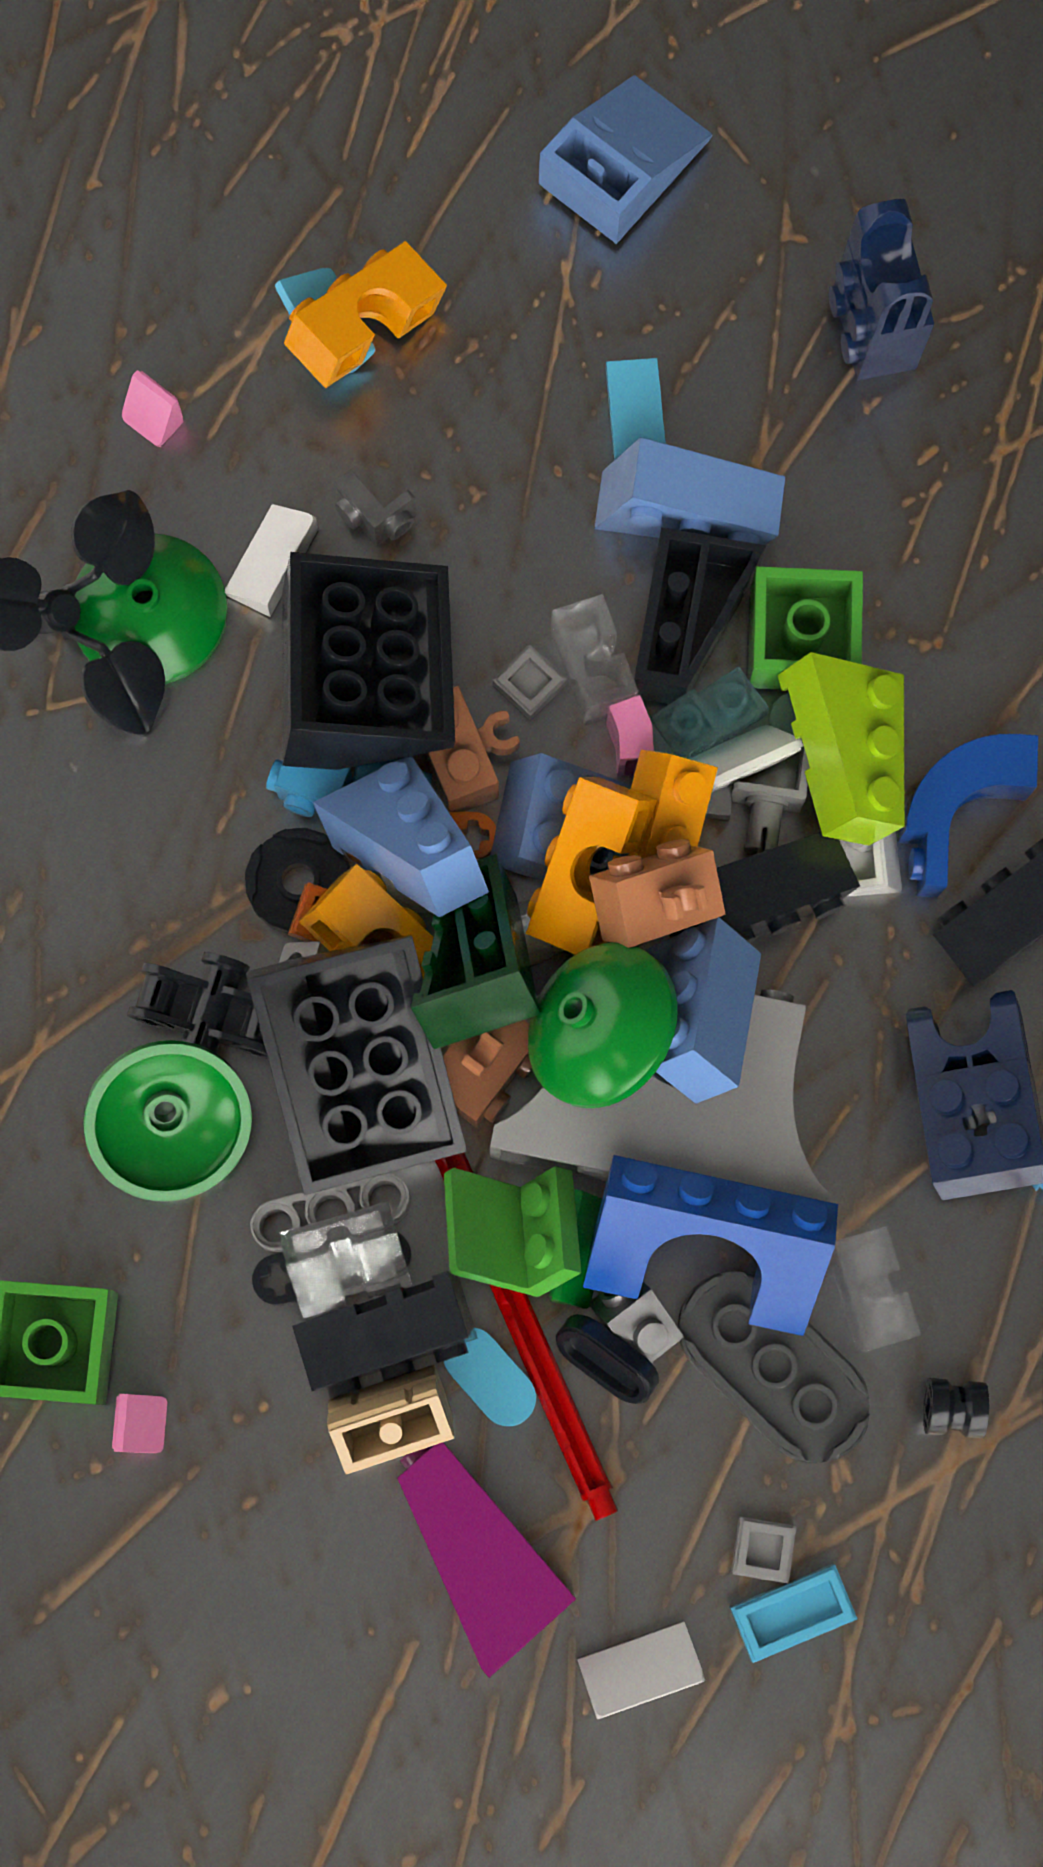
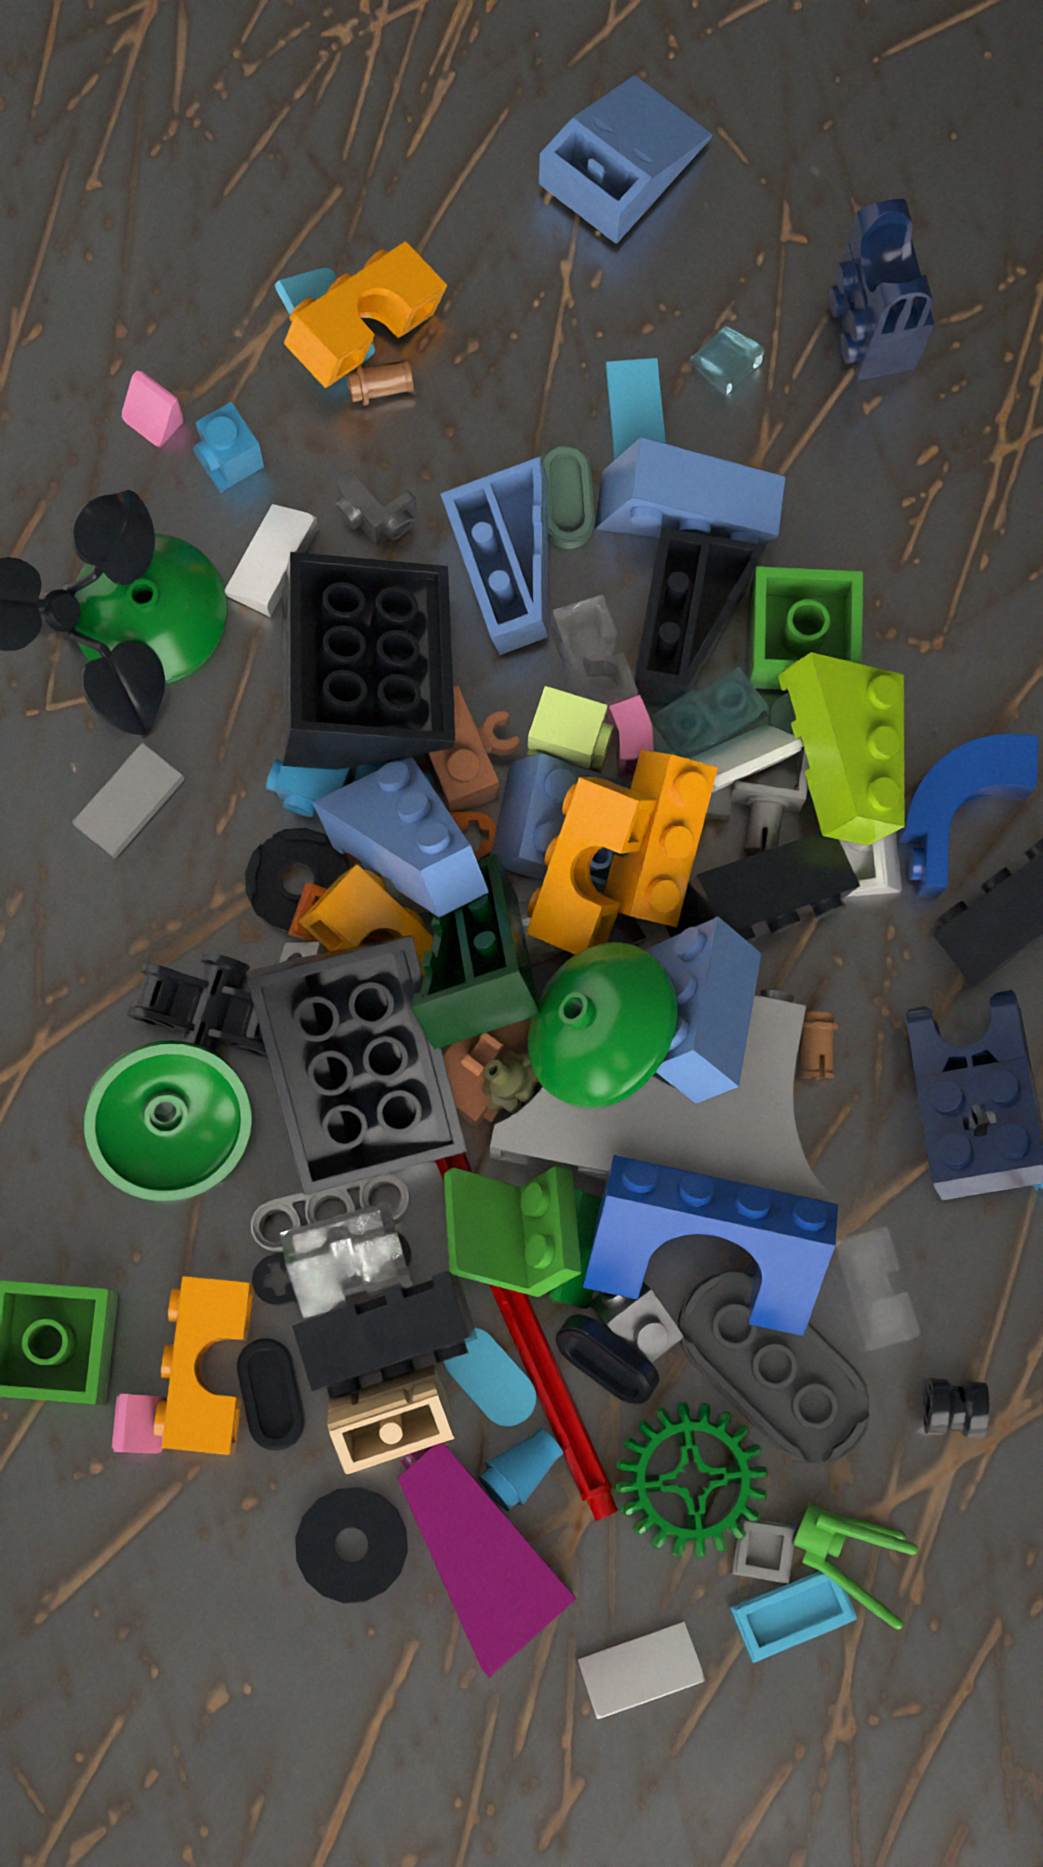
light grey tile [493,644,567,721] -> none
nougat brick [589,839,726,948] -> none
none -> light grey tile [72,742,185,859]
none -> light orange arch [154,1276,254,1455]
none -> dark azure brick [193,401,264,493]
none -> black tile [237,1338,306,1451]
none -> black tile [295,1487,408,1603]
none -> medium nougat pin [346,358,414,406]
none -> medium blue wedge [440,456,549,655]
none -> dark azure cone [479,1428,563,1511]
none -> olive plant [483,1050,538,1113]
none -> yellowish green brick [527,686,614,771]
none -> sand green tile [541,445,595,549]
none -> green gear [615,1402,768,1558]
none -> clear light blue slope [689,326,765,396]
none -> bright green plant [793,1502,918,1630]
none -> medium nougat pin [799,1011,839,1079]

